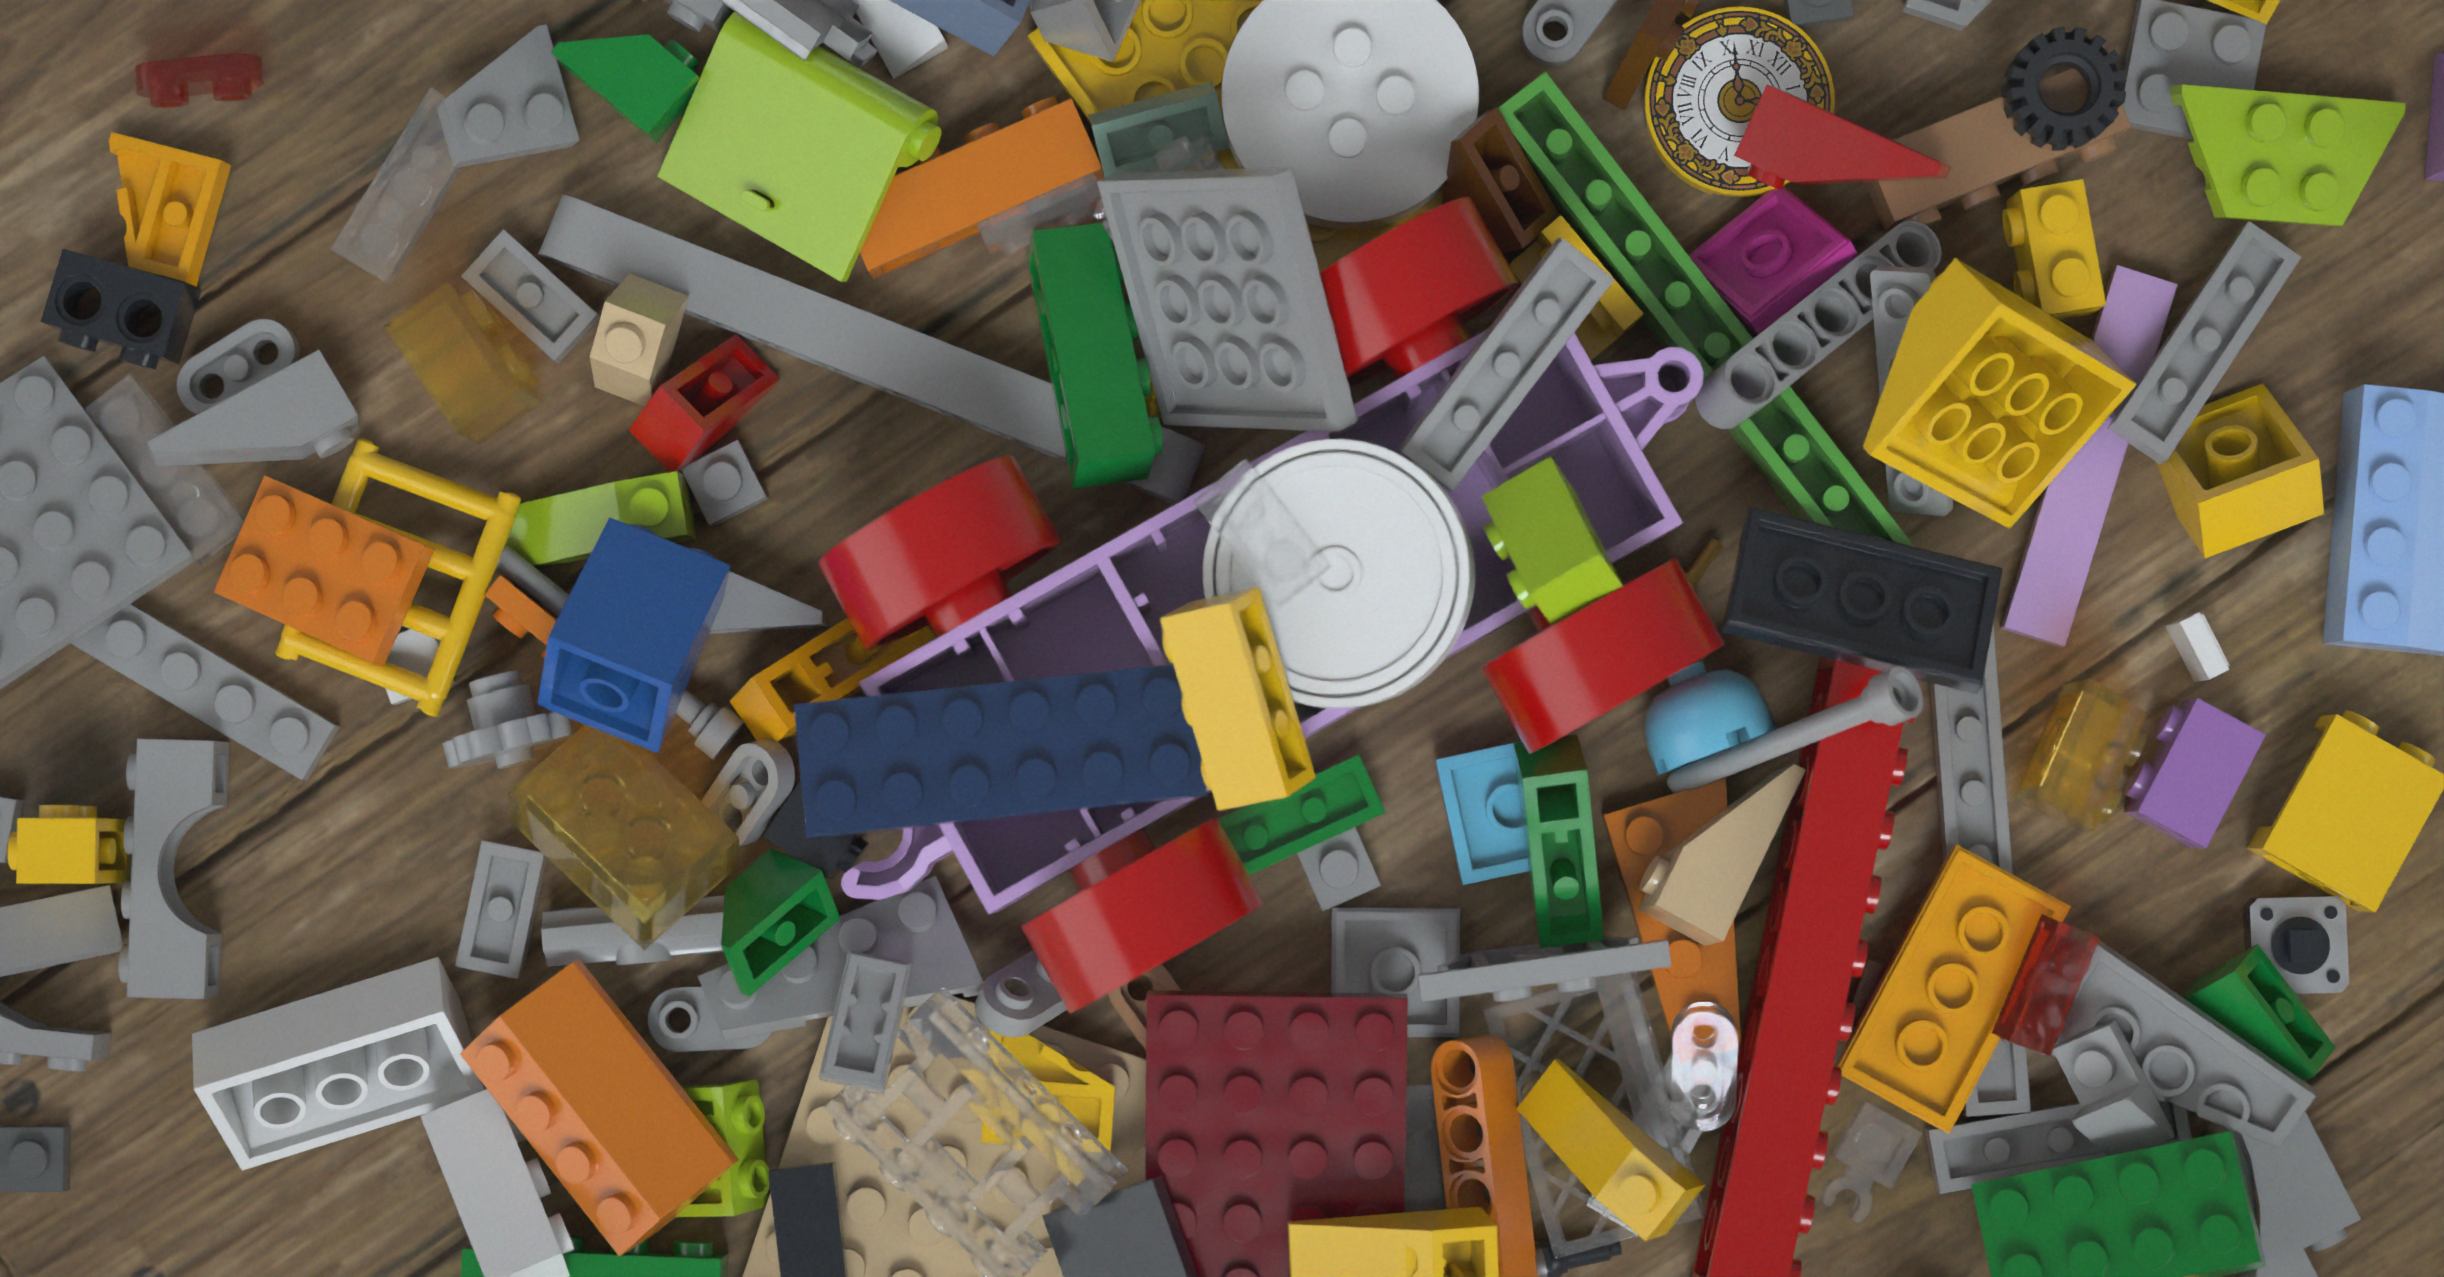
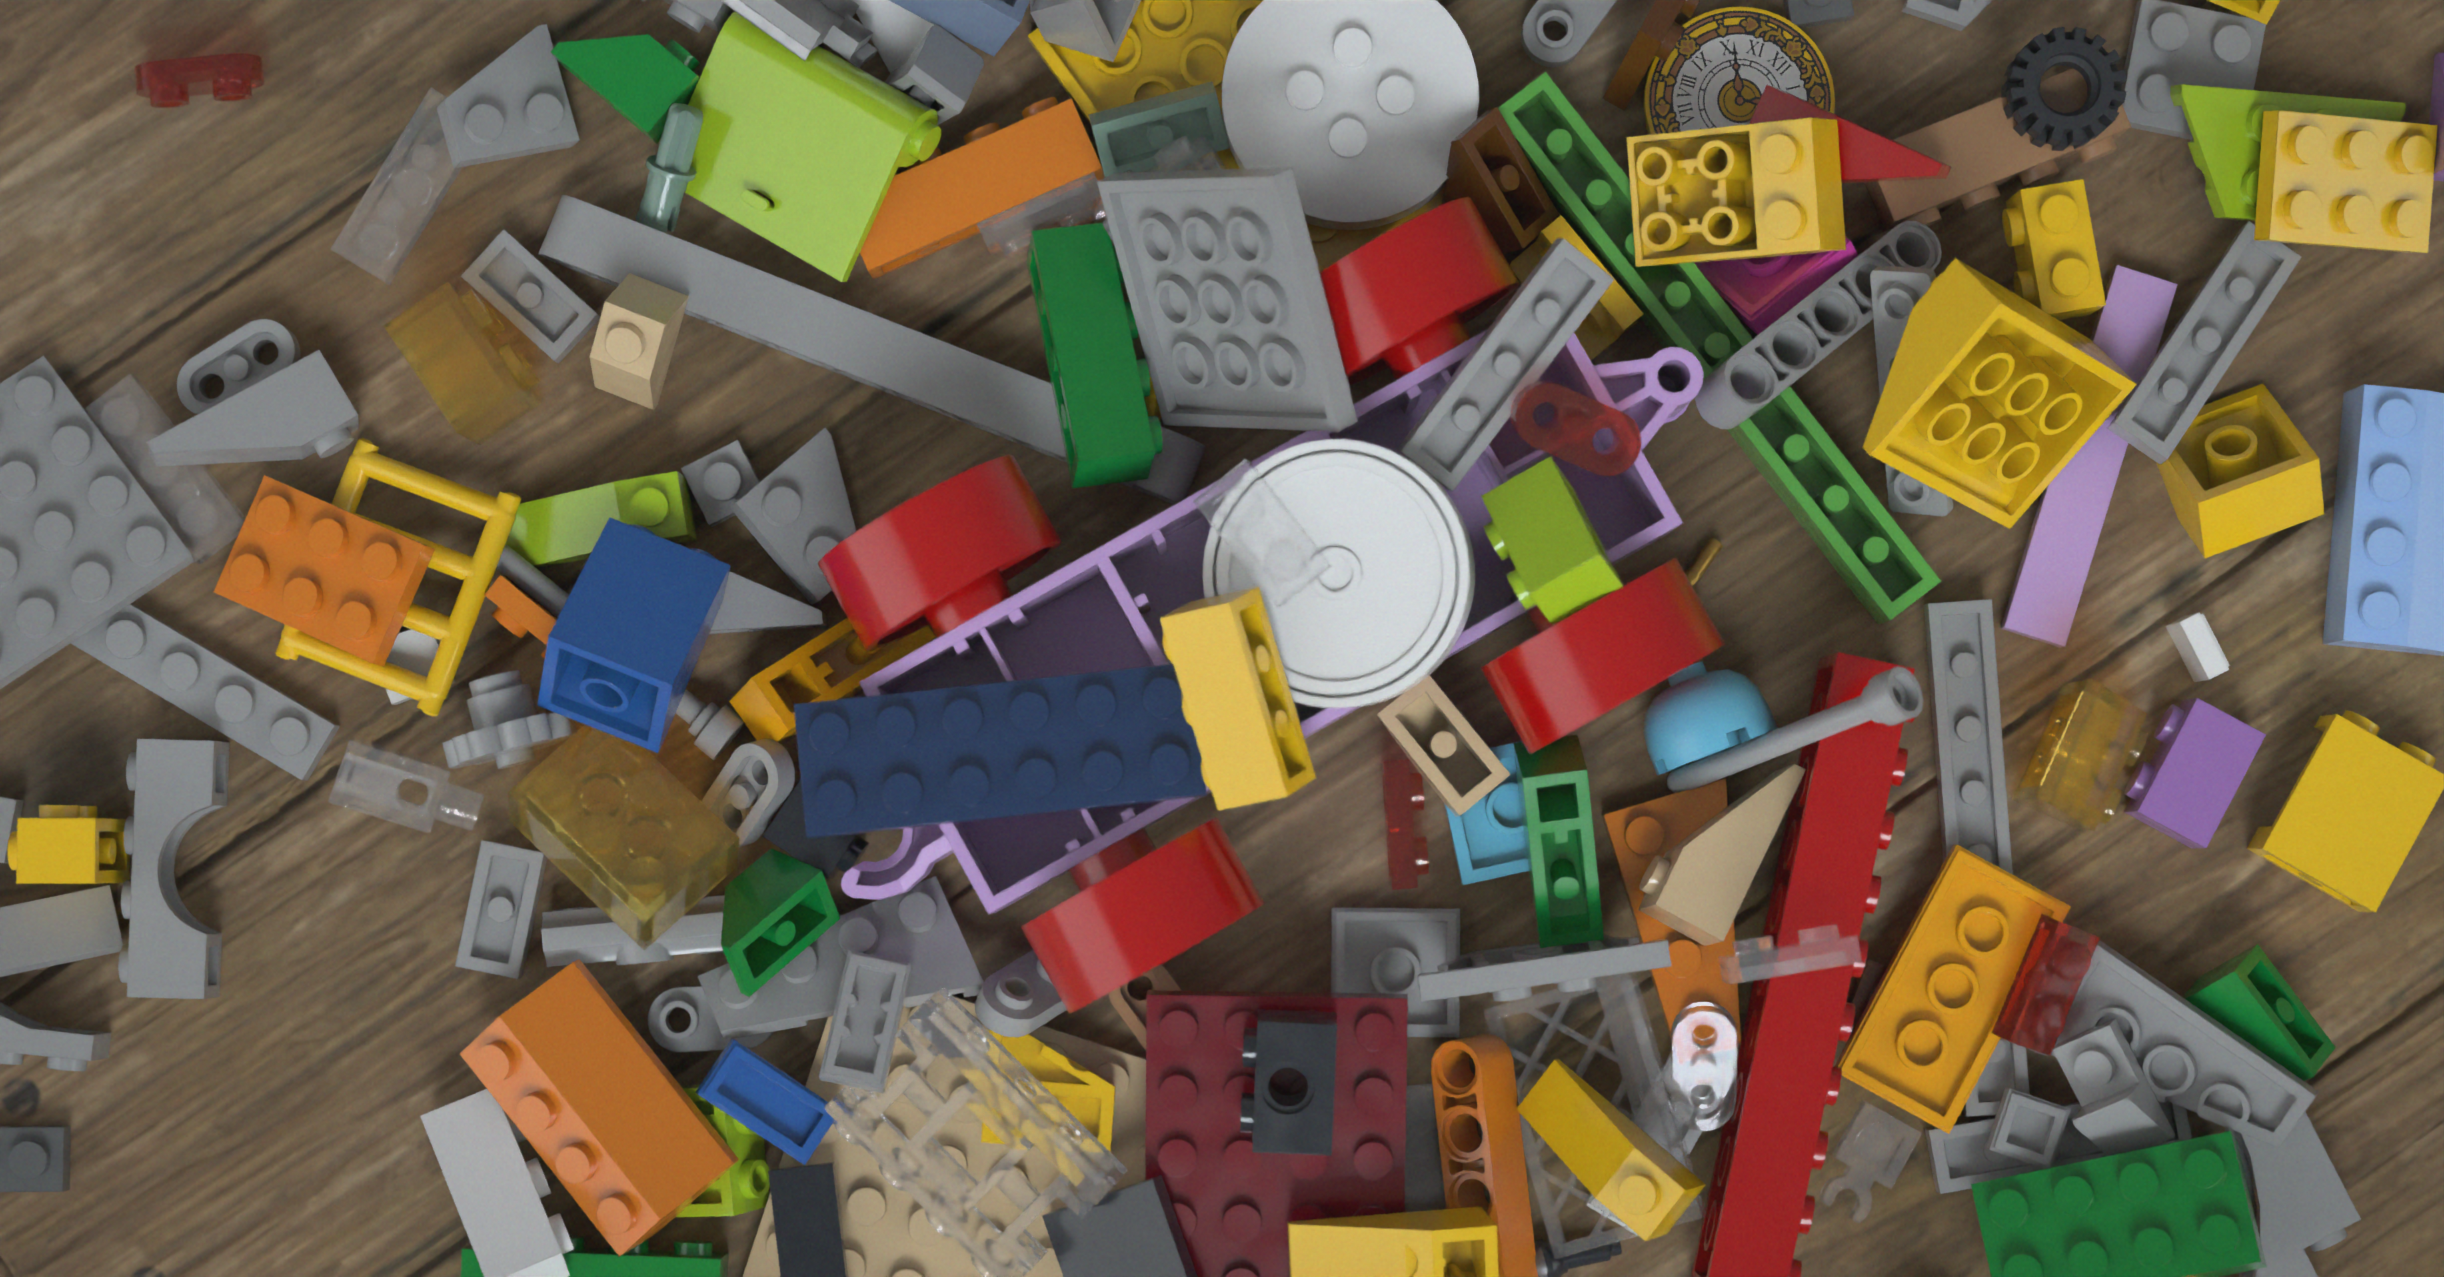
black brick [40,249,201,370] -> none
light orange wing [109,132,232,286] -> none
white slope [192,957,486,1171] -> none
red slope [629,334,780,472] -> none
green plate [1218,755,1386,875] -> none
light grey plate [1297,827,1381,911] -> none
black tile [1721,507,2003,694] -> none
piece [2243,896,2349,994] -> none
none -> clear torso [328,737,484,833]
none -> sand green axle [636,103,703,232]
none -> blue tile [695,1038,841,1165]
none -> light grey wing [730,428,857,605]
none -> light grey slope [885,24,984,125]
none -> black brick [1240,1009,1337,1156]
none -> tan slope [1377,675,1511,817]
none -> clear red plate [1381,759,1429,890]
none -> clear red plate [1511,381,1641,476]
none -> yellow slope [1627,118,1846,267]
none -> clear plate [1718,924,1862,984]
none -> light grey tile [1985,1087,2071,1169]
none -> yellow plate [2254,110,2438,253]

